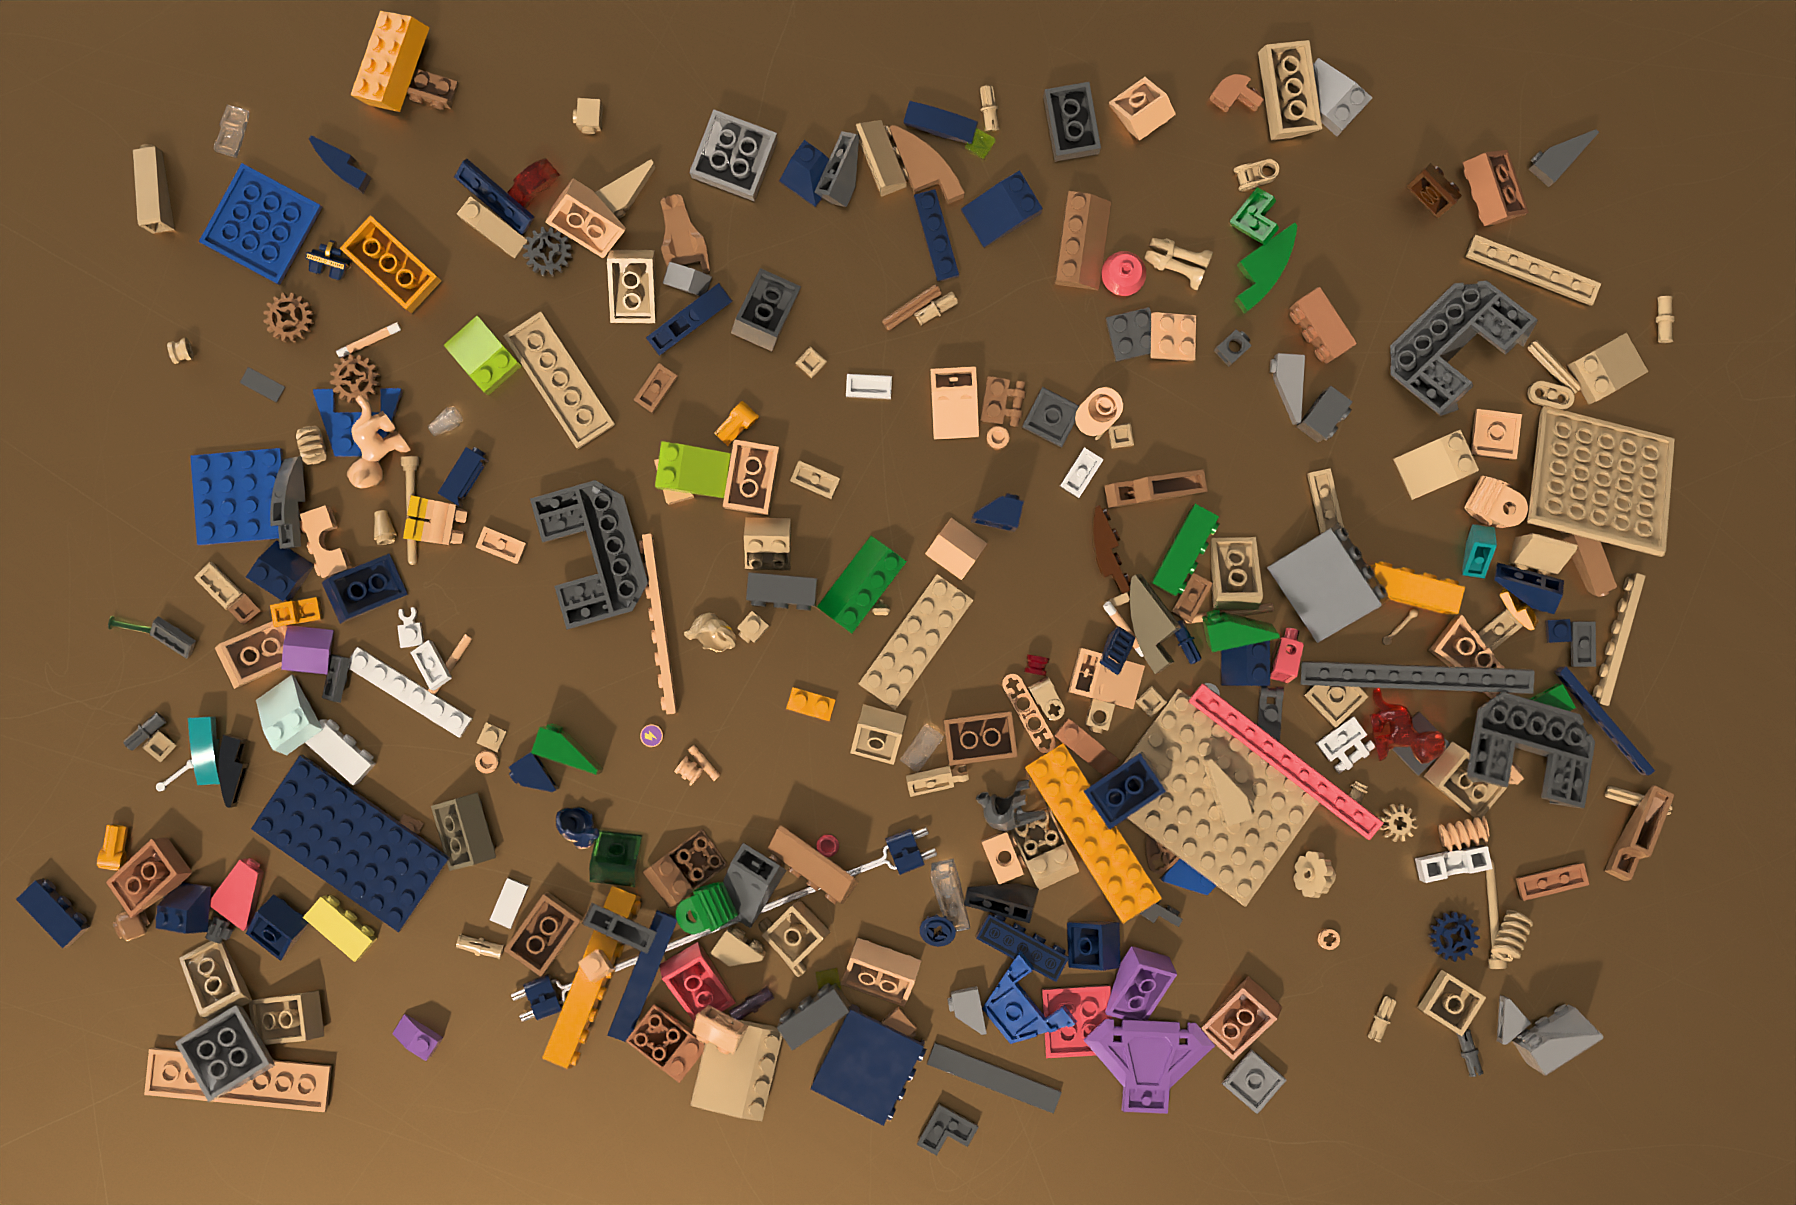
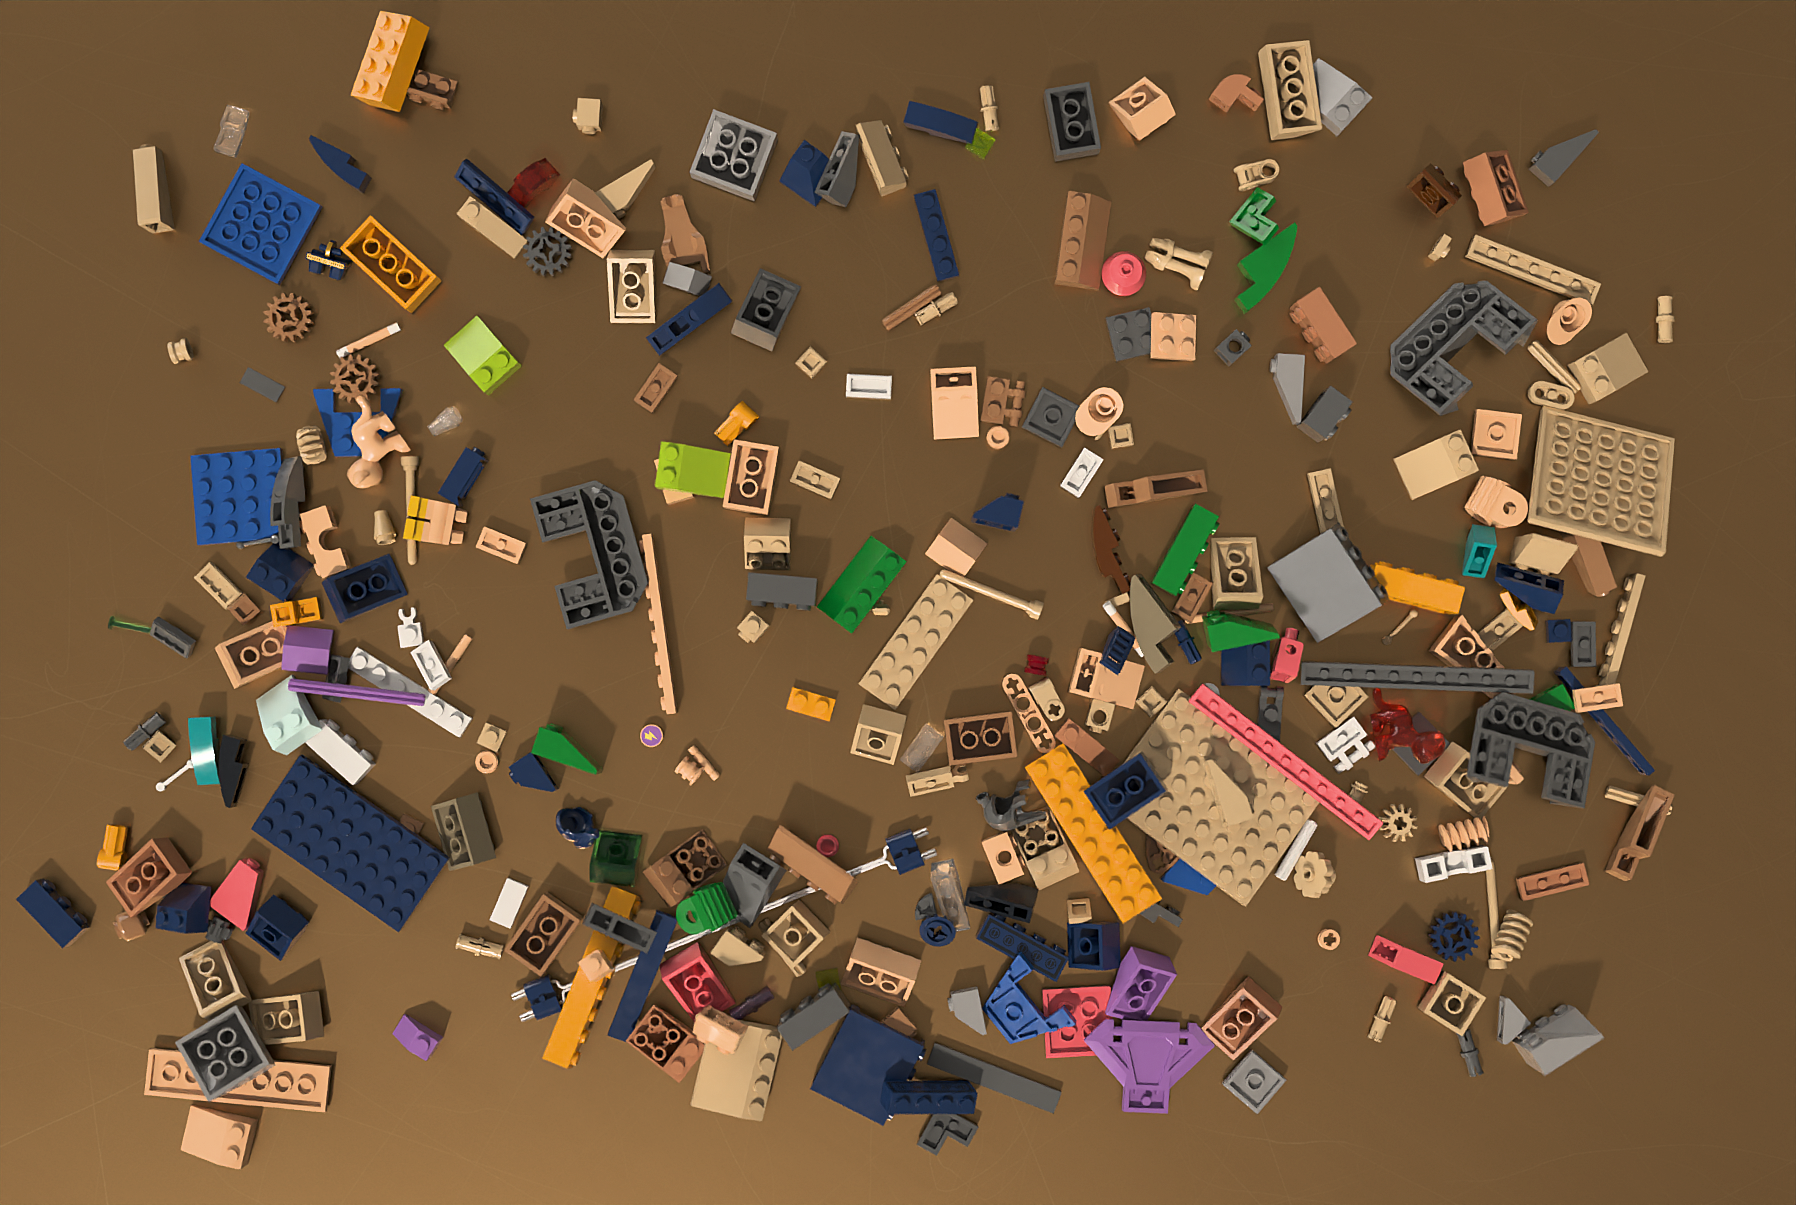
light yellow brick [303,895,377,962] -> none
tan plate [504,312,615,449] -> none
tan hair [684,612,736,652] -> none
medium nougat slope [889,125,965,204] -> none
dark blue slope [961,170,1043,248] -> none
none -> light nougat slope [181,1105,258,1170]
none -> dark grey hinge [236,534,279,549]
none -> medium lavender axle [288,679,426,706]
none -> dark blue brick [880,1081,978,1114]
none -> dark grey tile [915,892,937,920]
none -> tan piece [939,570,1044,620]
none -> tan plate [1067,898,1092,924]
none -> white axle [1275,819,1317,881]
none -> coral slope [1368,935,1443,984]
none -> tan plate [1427,234,1452,261]
none -> light nougat piece [1547,297,1592,345]
none -> light nougat plate [1572,683,1623,713]

